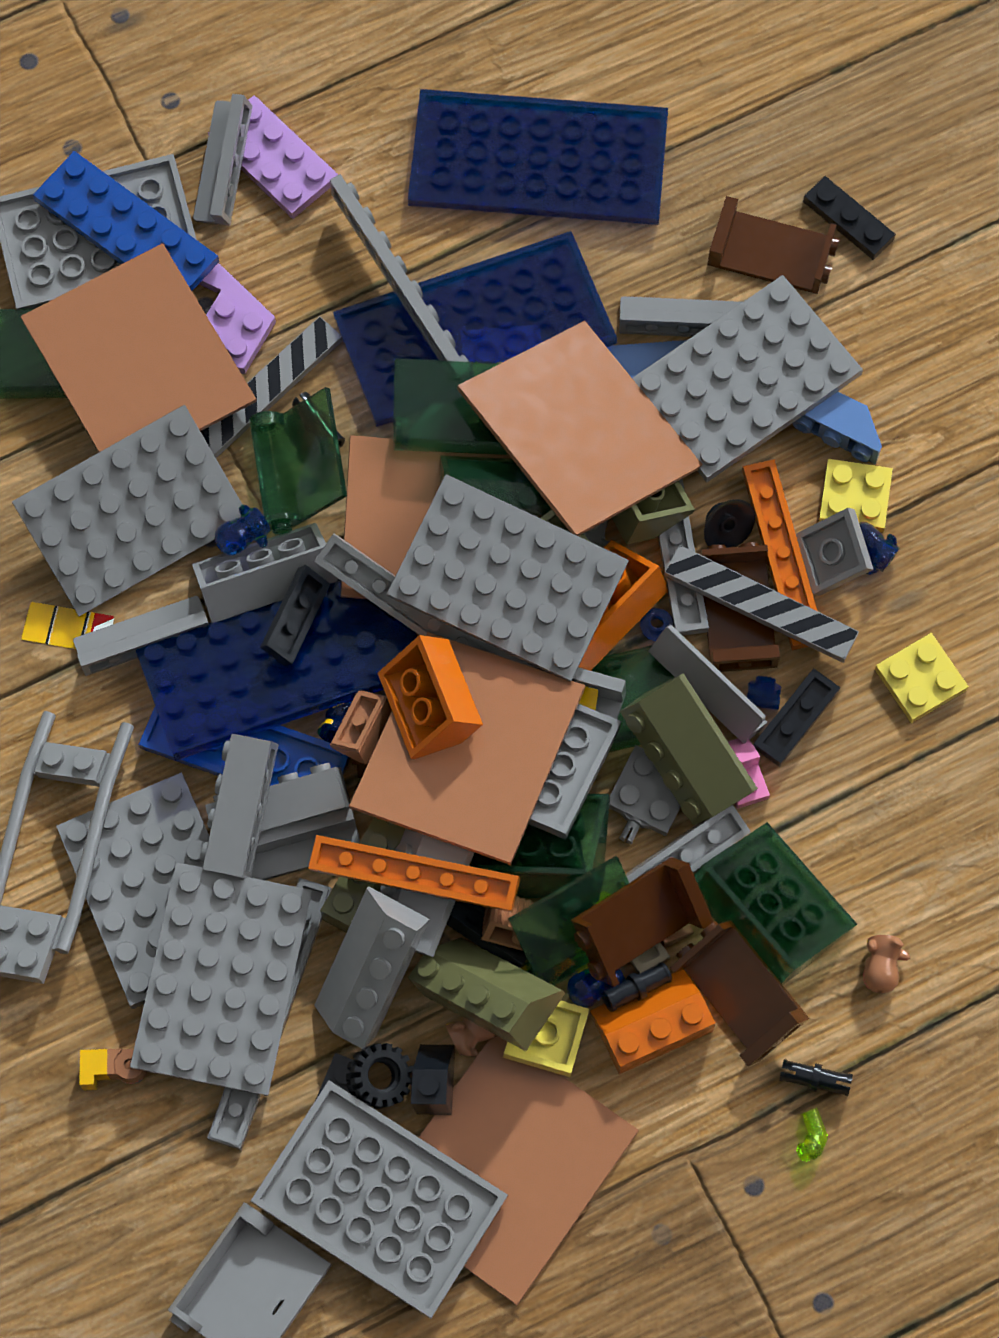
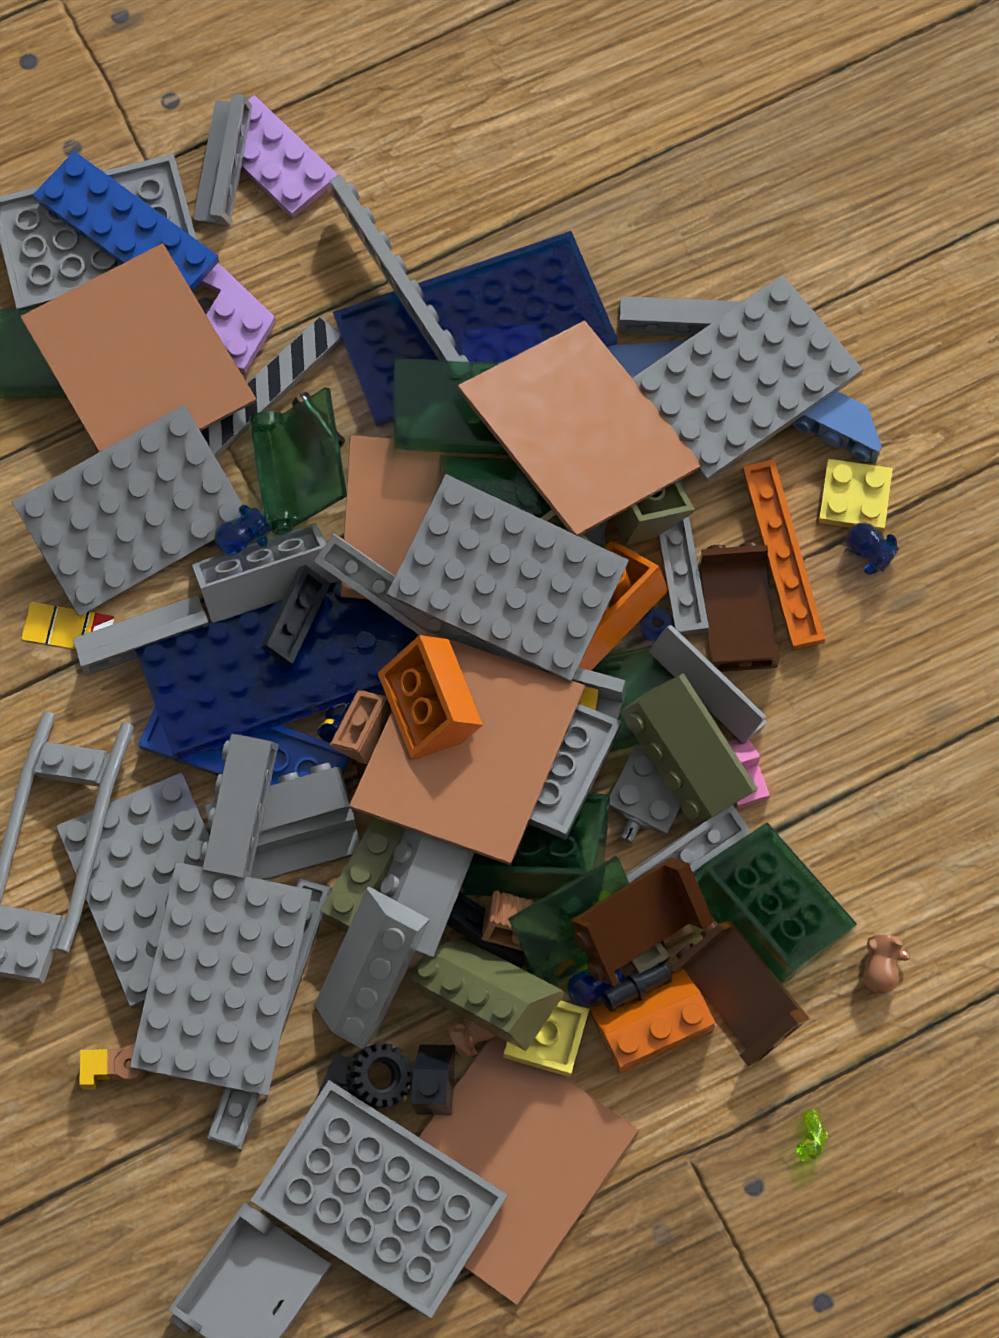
orange plate [308,835,520,912] -> none
clear blue plate [408,89,668,225] -> none
tile [664,545,859,663] -> none
black piece [704,499,755,548] -> none
reddish brown panel [708,196,840,294] -> none
clear blue plate [746,676,782,710] -> none
black plate [753,668,841,767] -> none
black pin [779,1059,853,1096] -> none
light grey plate [796,508,874,596] -> none
black plate [803,176,896,260] -> none
light yellow plate [874,633,969,723] -> none

